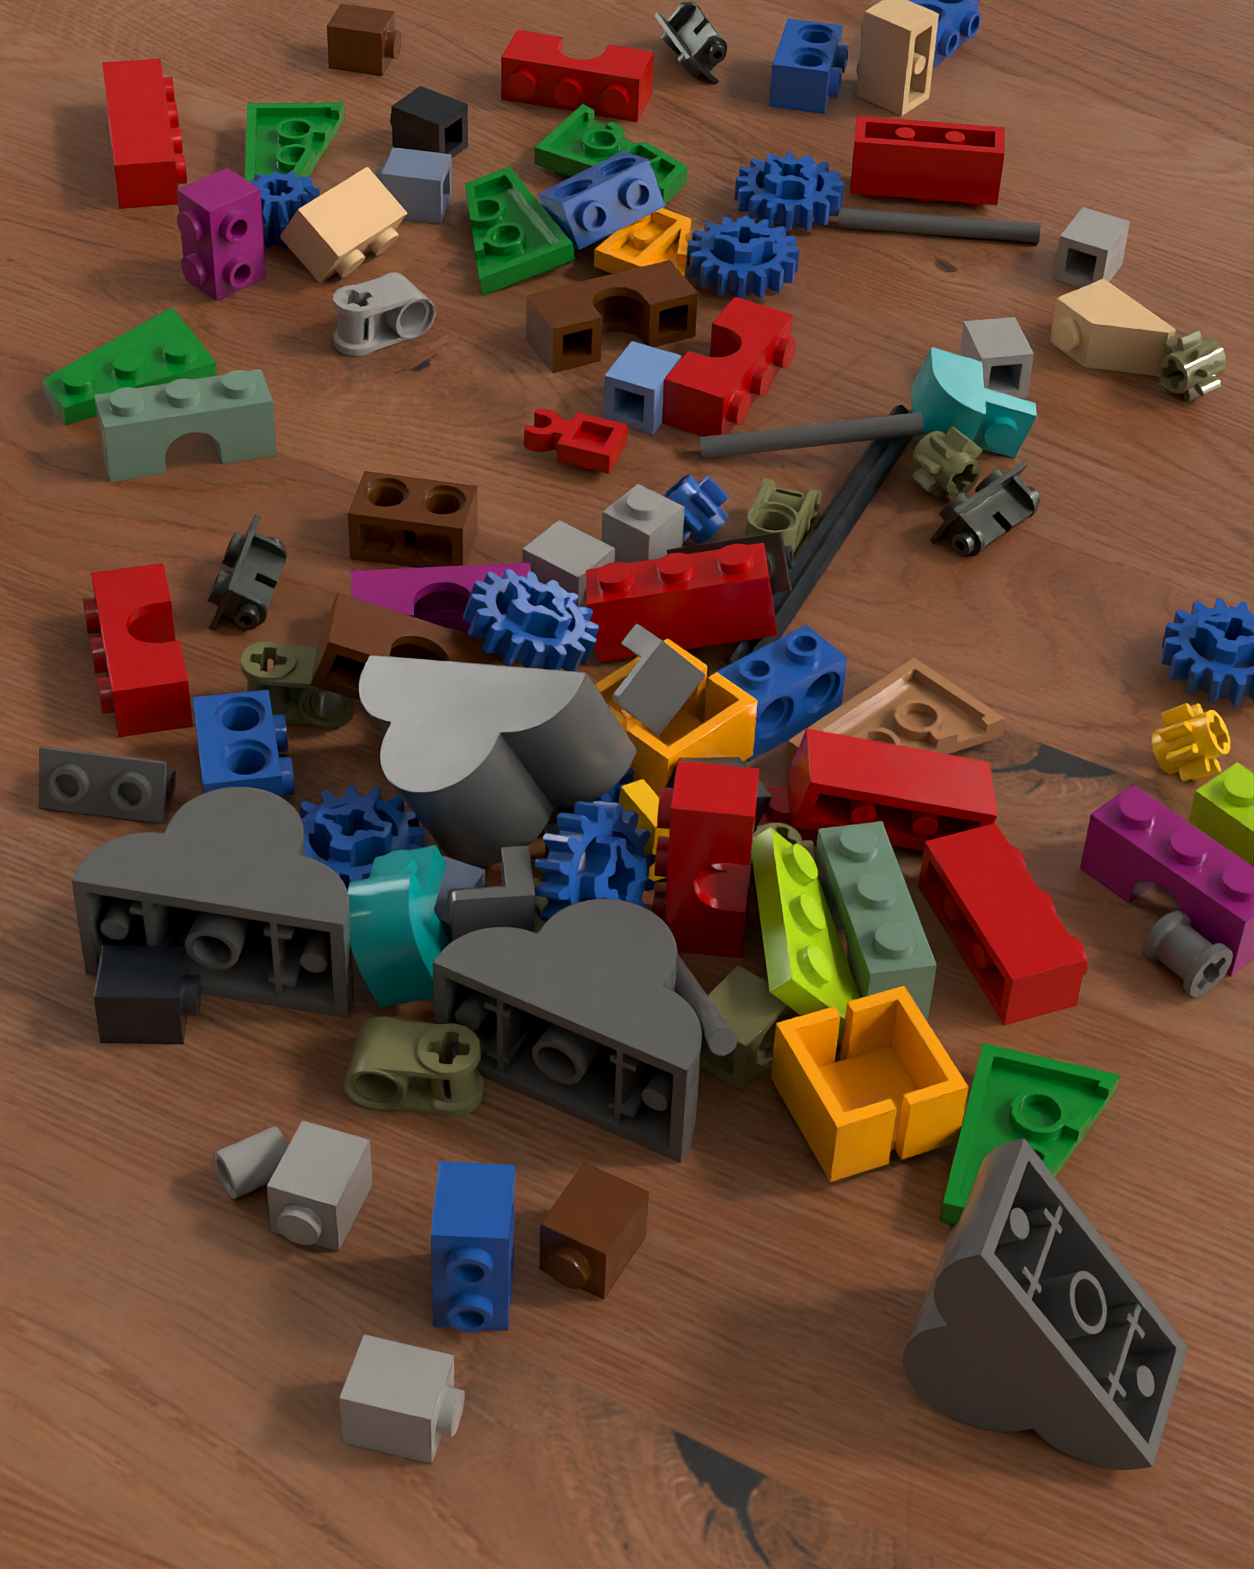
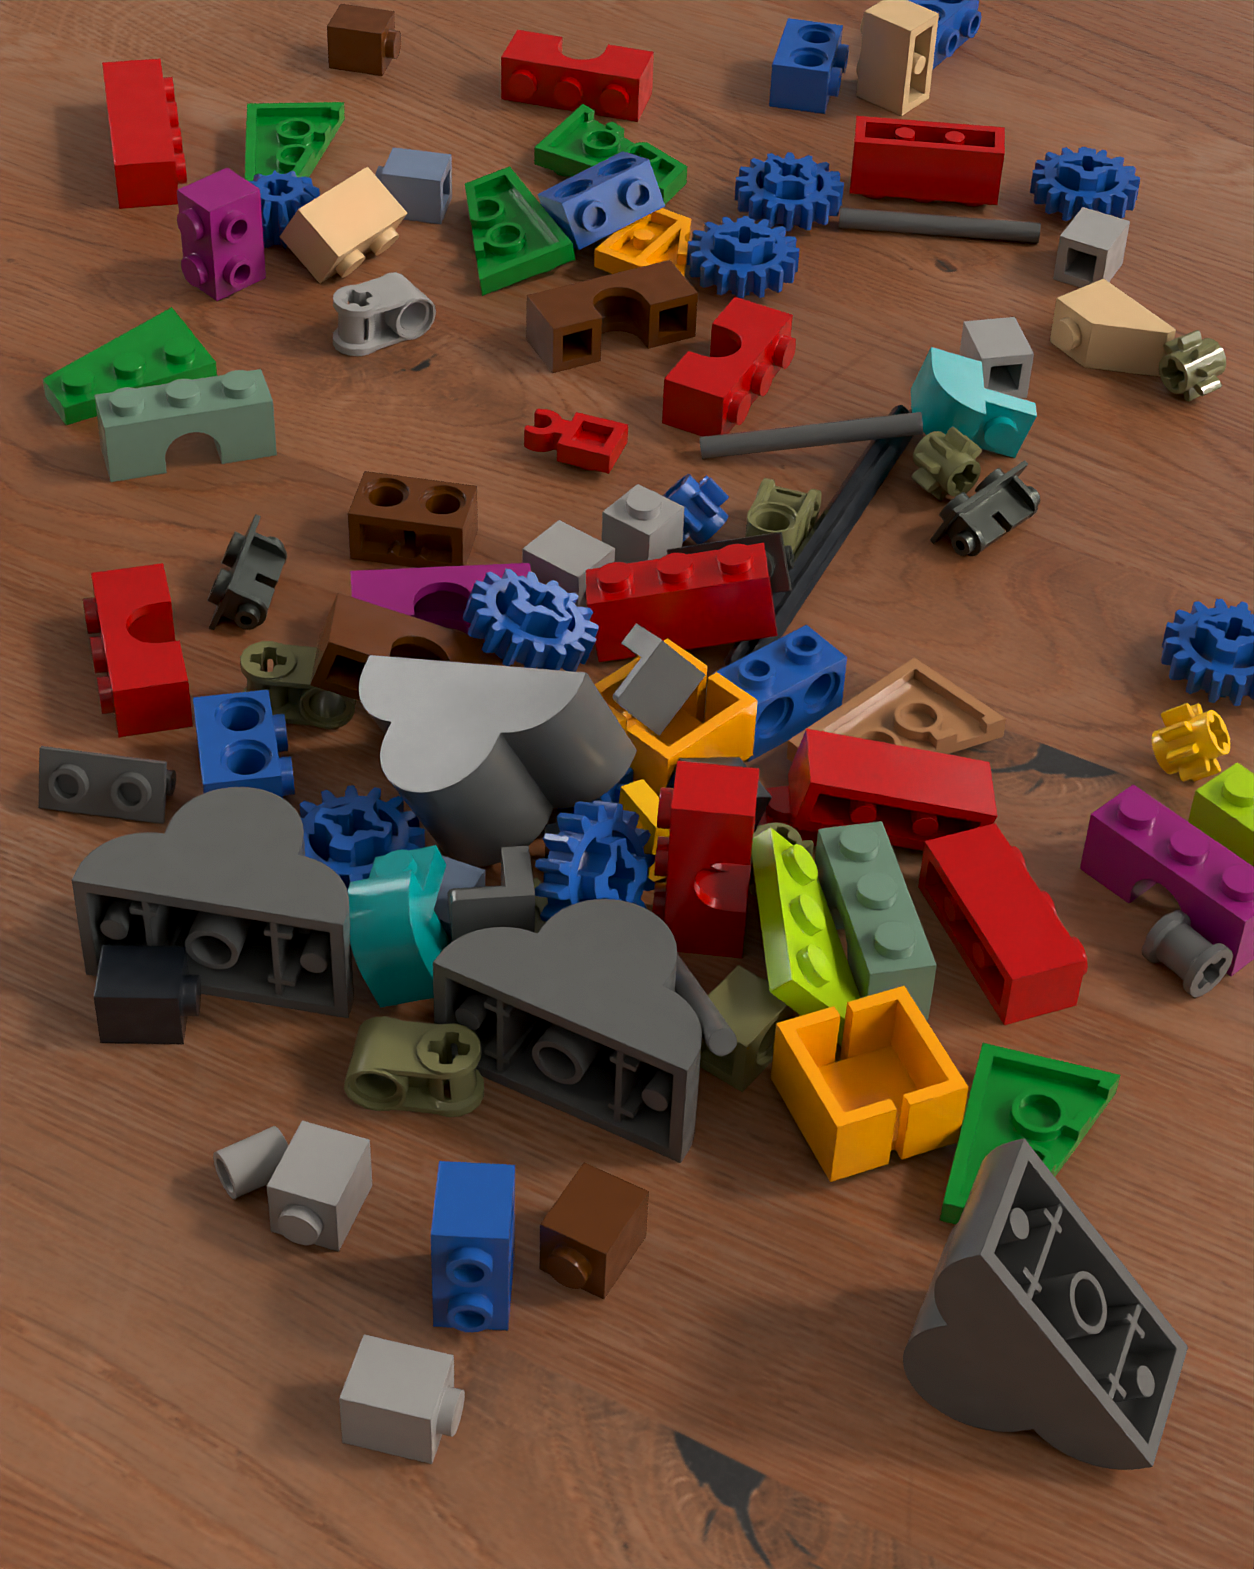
black brick [390,86,468,158] -> none
medium blue brick [603,341,681,435] -> none
pearl dark grey hinge [654,2,727,84] -> none
none -> blue gear [1030,147,1140,221]

